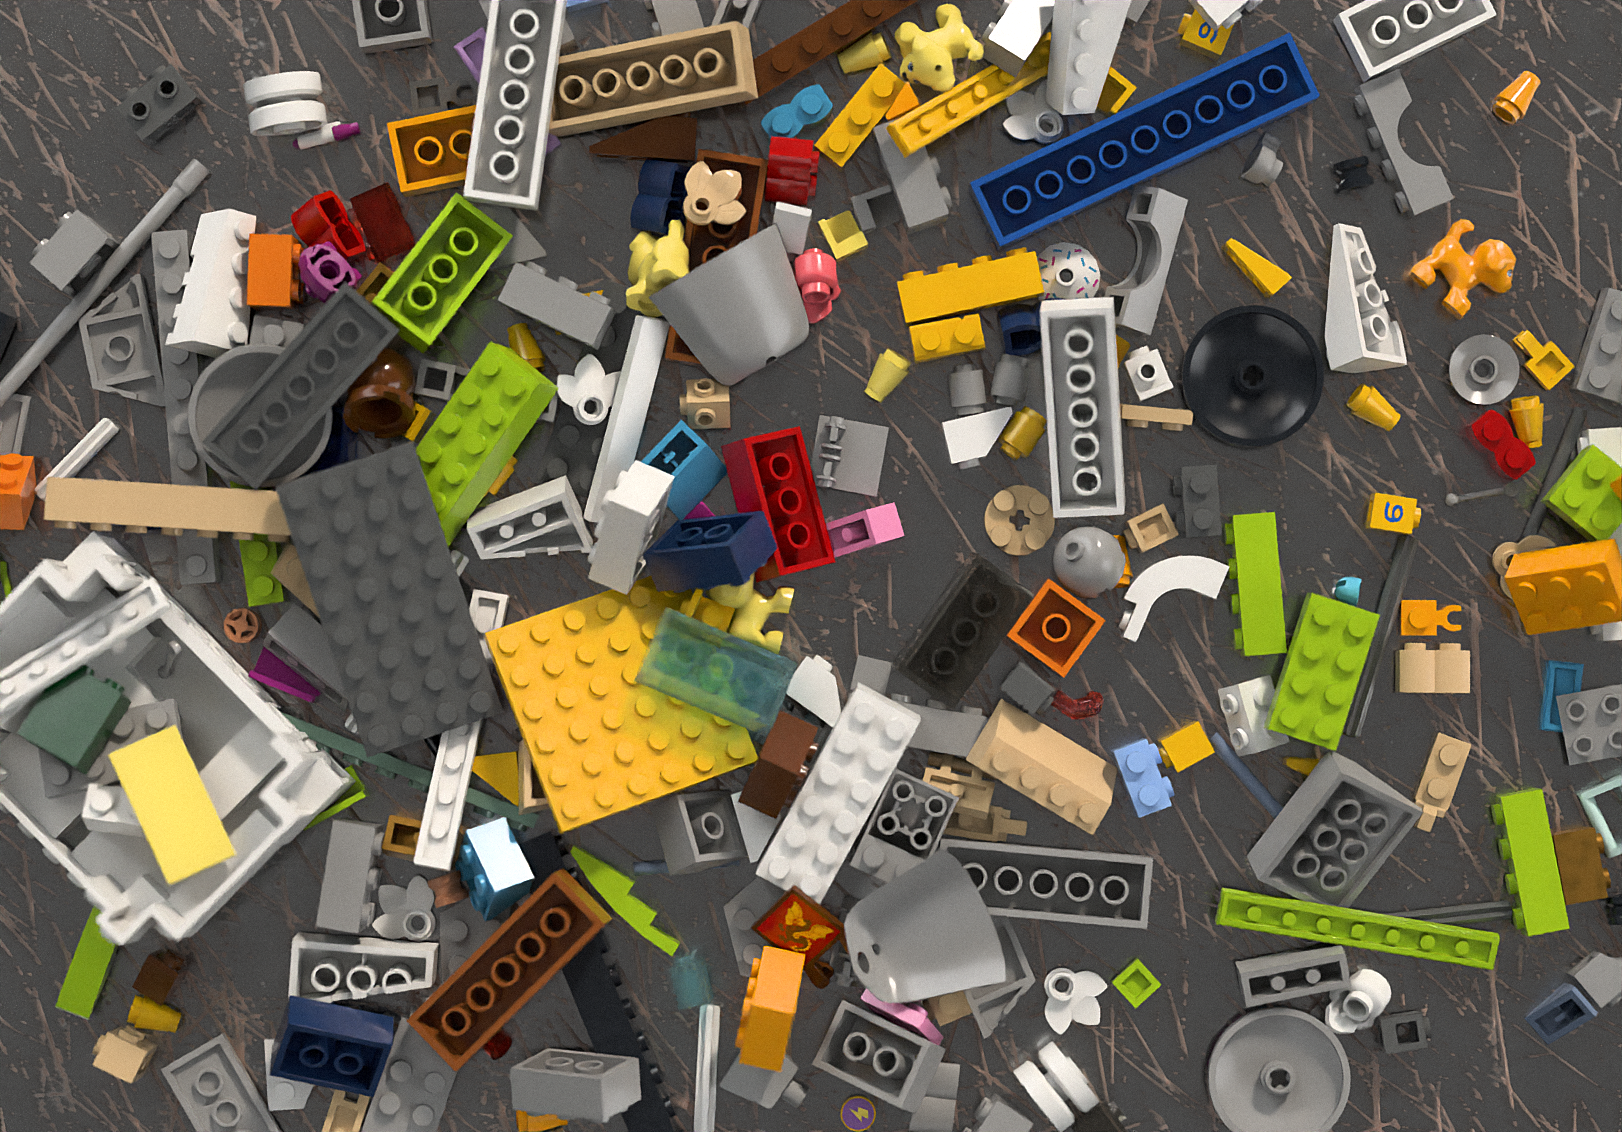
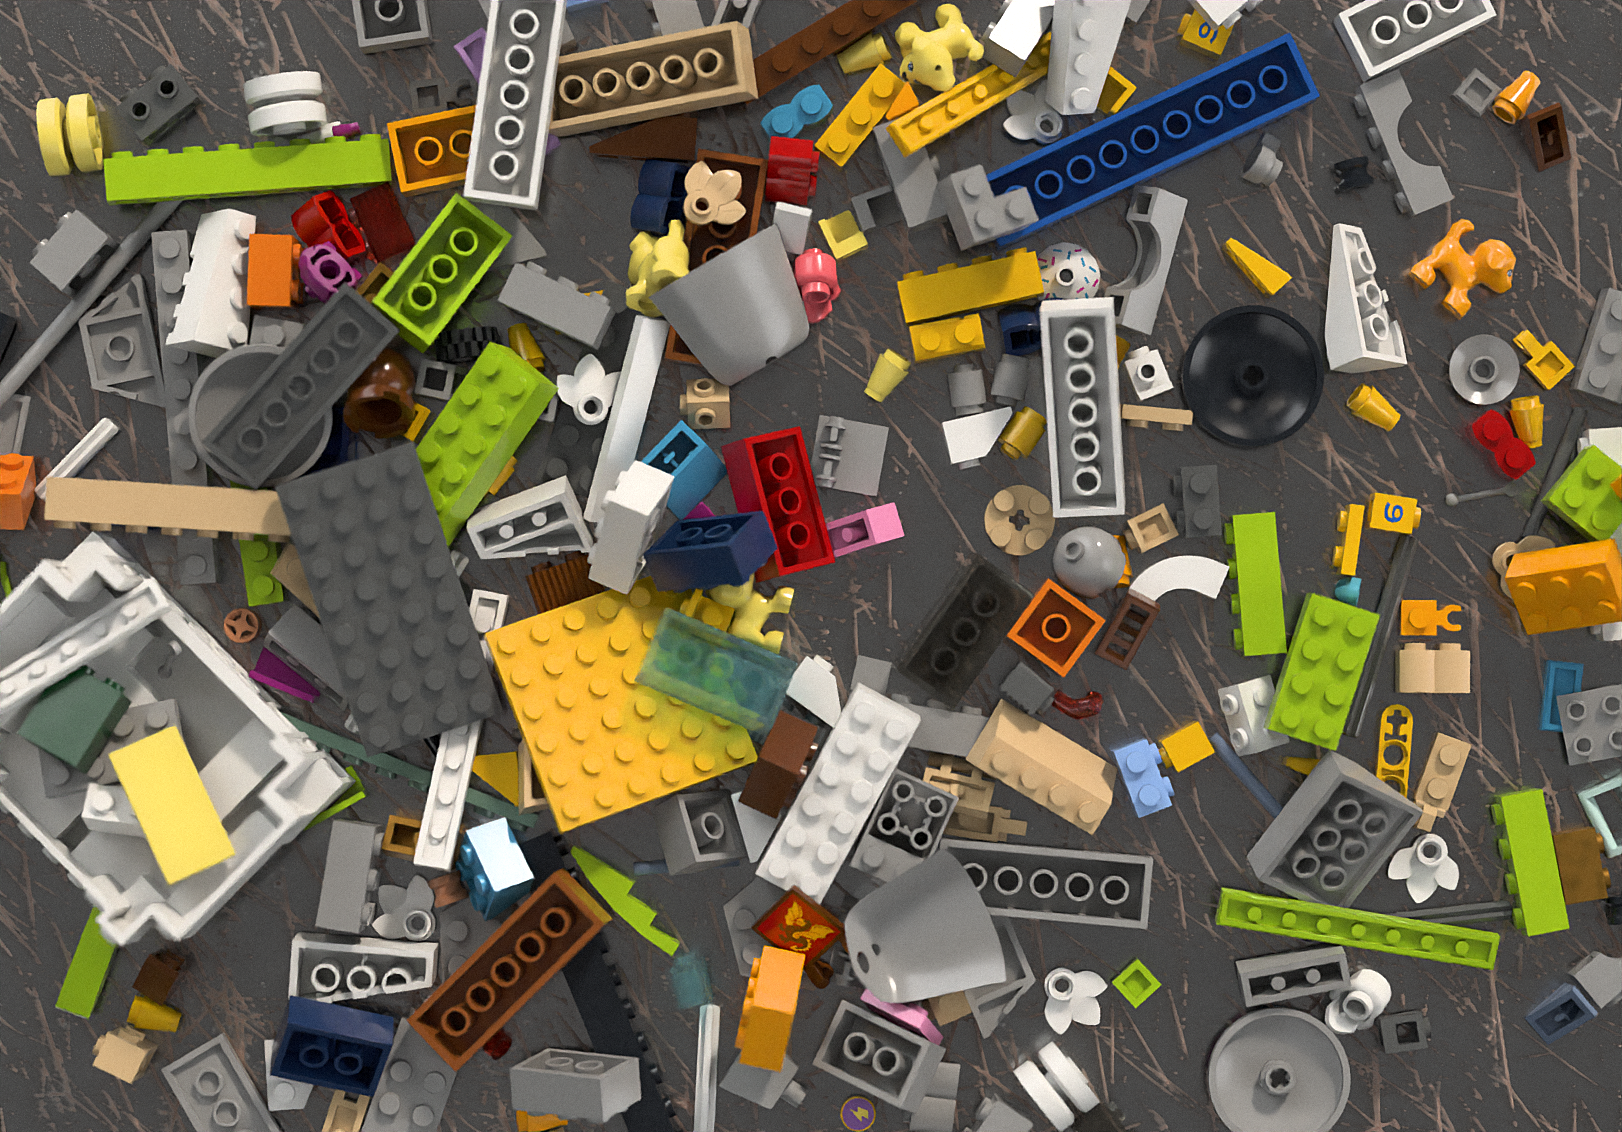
none -> light yellow wheel [37,93,103,177]
none -> lime brick [103,134,392,206]
none -> black tyre [435,326,499,363]
none -> reddish brown brick [525,550,606,615]
none -> light grey brick [936,165,1038,251]
none -> reddish brown slope [1095,588,1160,670]
none -> yellow plate [1332,504,1365,576]
none -> yellow beam [1374,704,1413,798]
none -> white plate [1388,834,1459,903]
none -> light grey tile [1451,68,1502,118]
none -> reddish brown slope [1517,102,1572,172]

